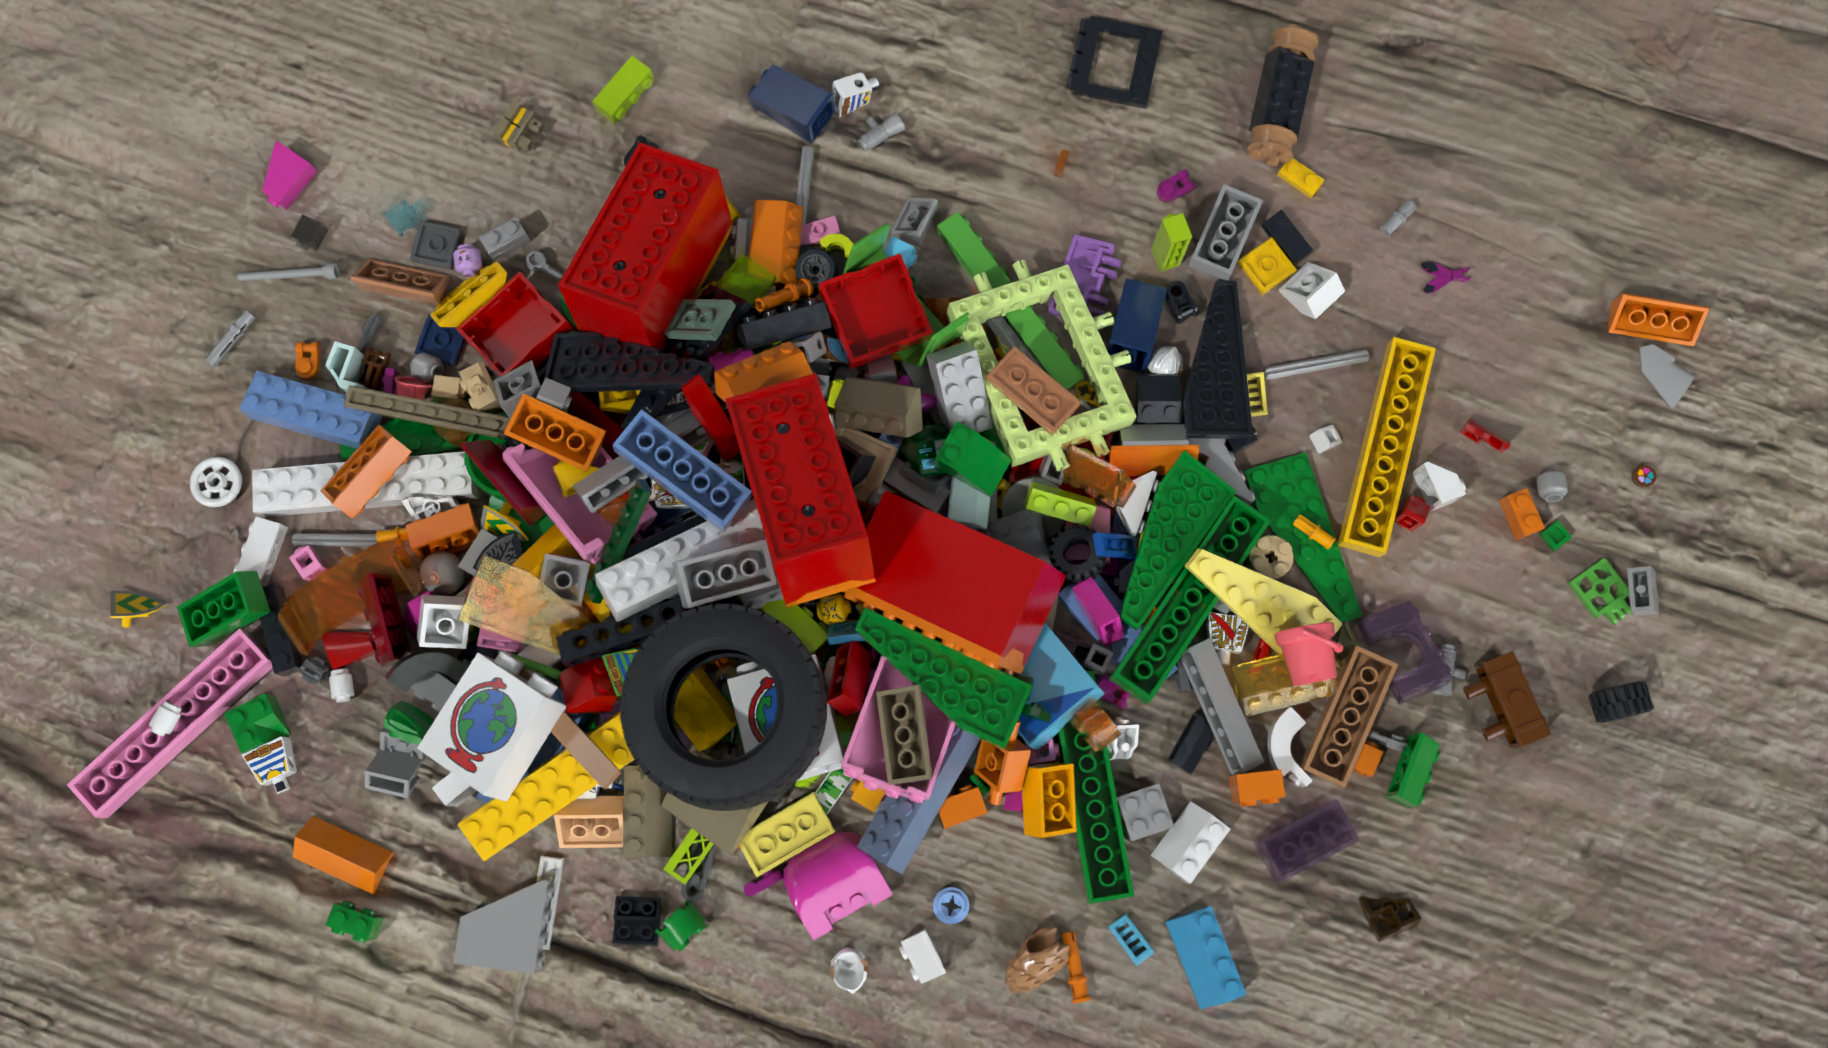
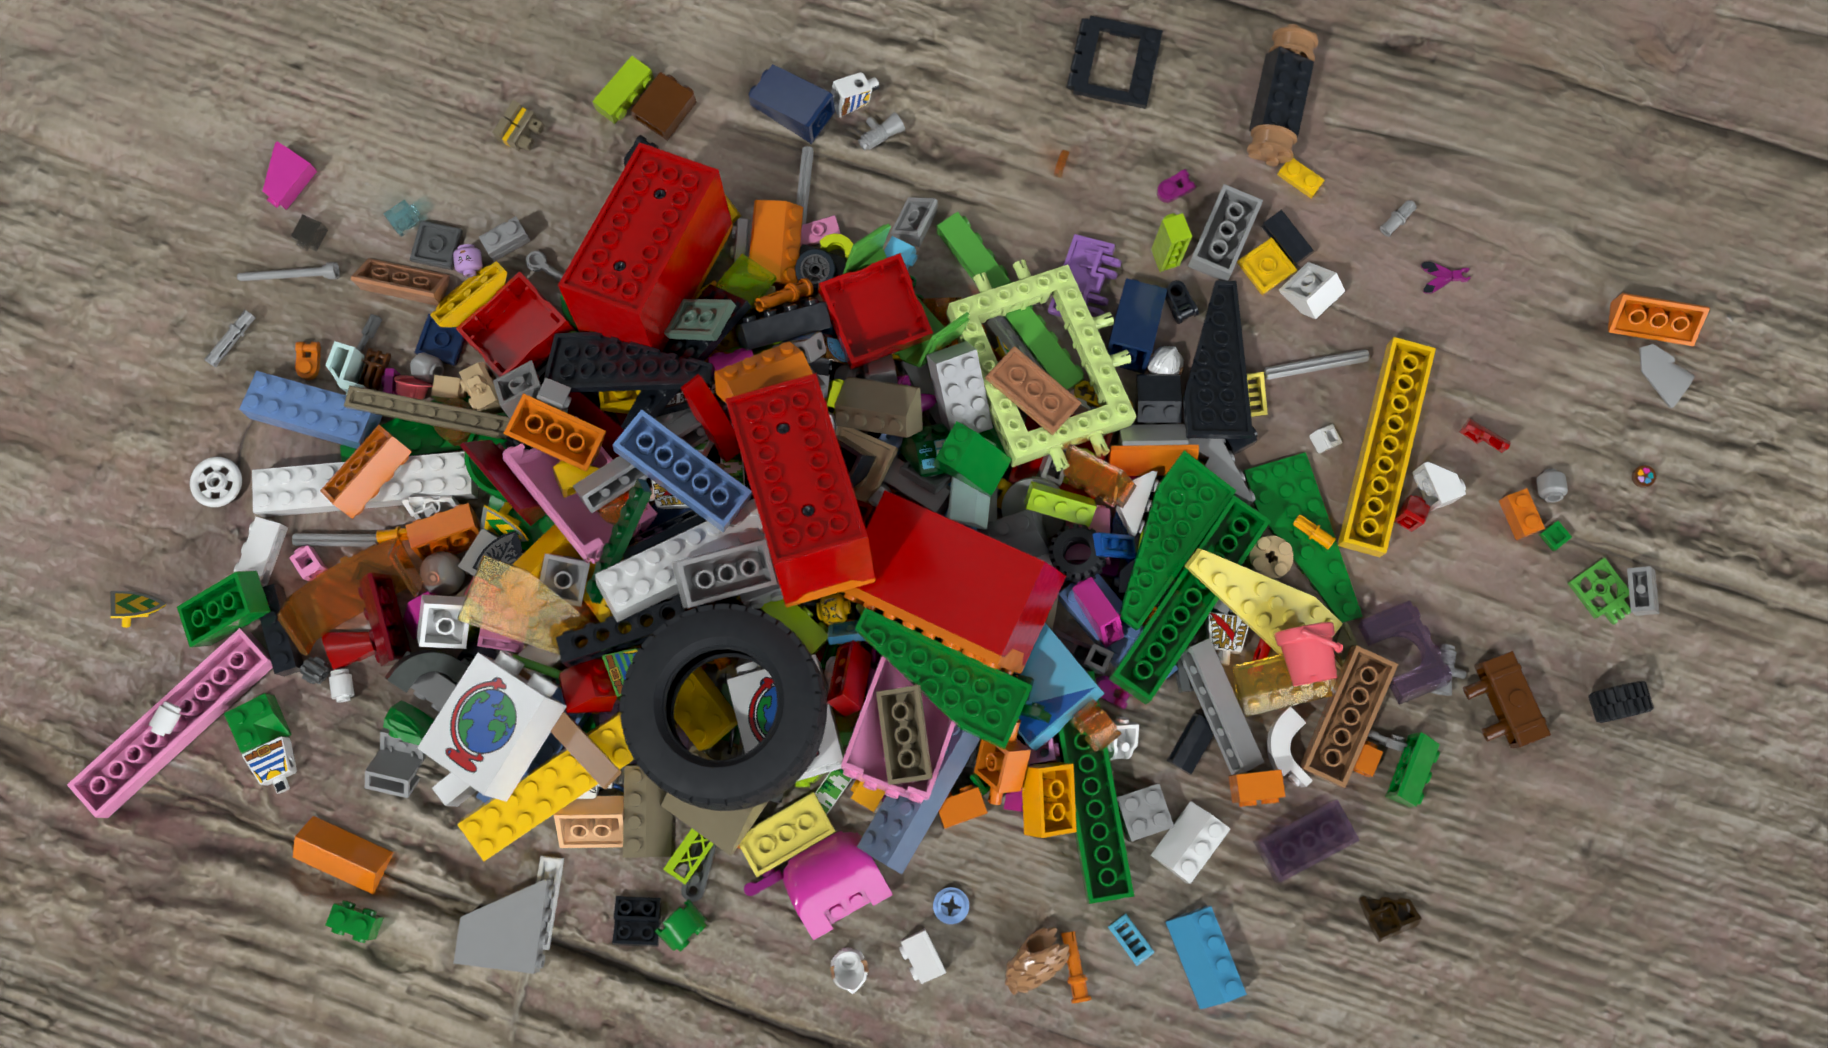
none -> reddish brown brick [631,72,697,141]

